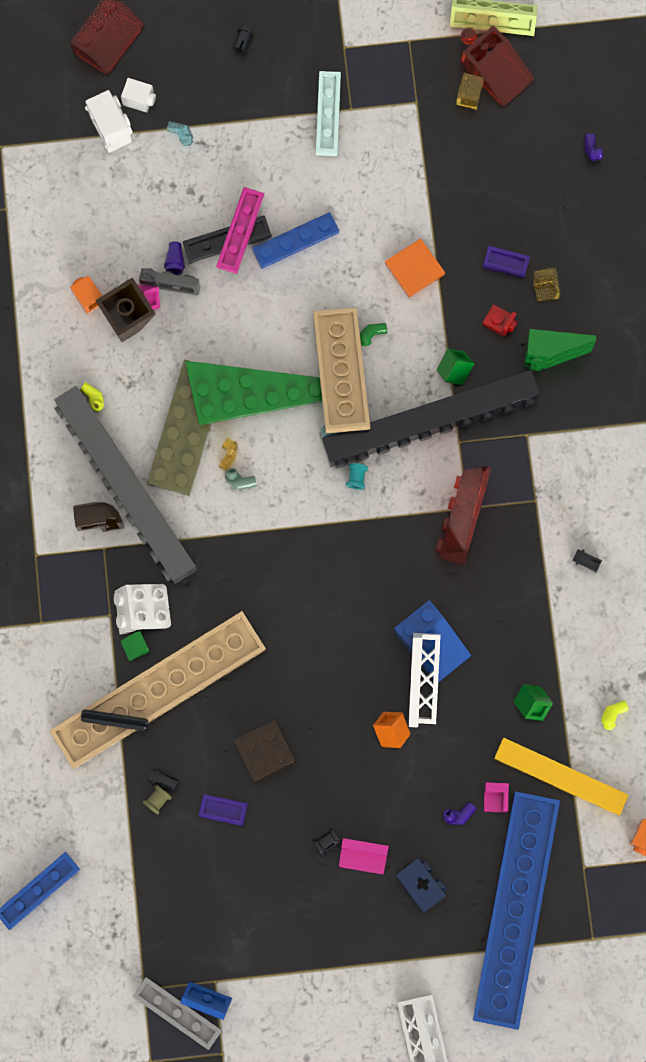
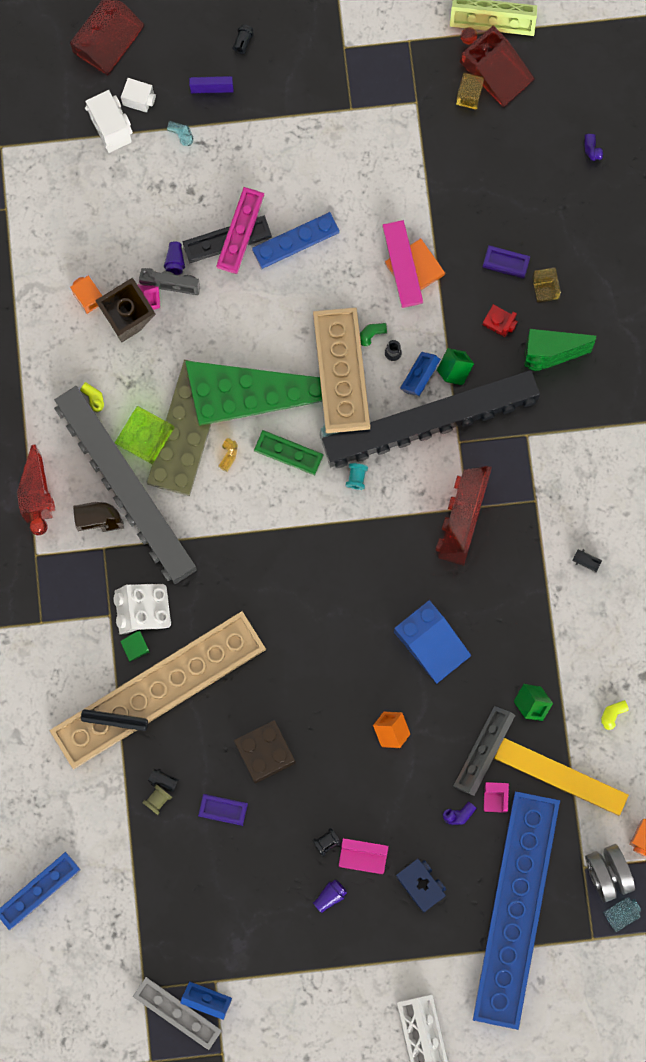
sand green arm [225,468,257,490] -> none
light aqua plate [316,71,341,156] -> none
white fence [409,633,440,727] -> none
none -> clear red slope [17,444,55,536]
none -> clear neon green plate [115,406,175,464]
none -> dark purple tile [189,76,234,93]
none -> green tile [254,430,324,476]
none -> dark purple cone [313,879,348,913]
none -> dark pink tile [382,220,423,308]
none -> black pin [385,340,402,361]
none -> blue plate [400,352,441,396]
none -> dark grey plate [453,706,516,796]
none -> flat silver wheel [585,844,635,903]
none -> clear light blue bracket [603,897,641,932]

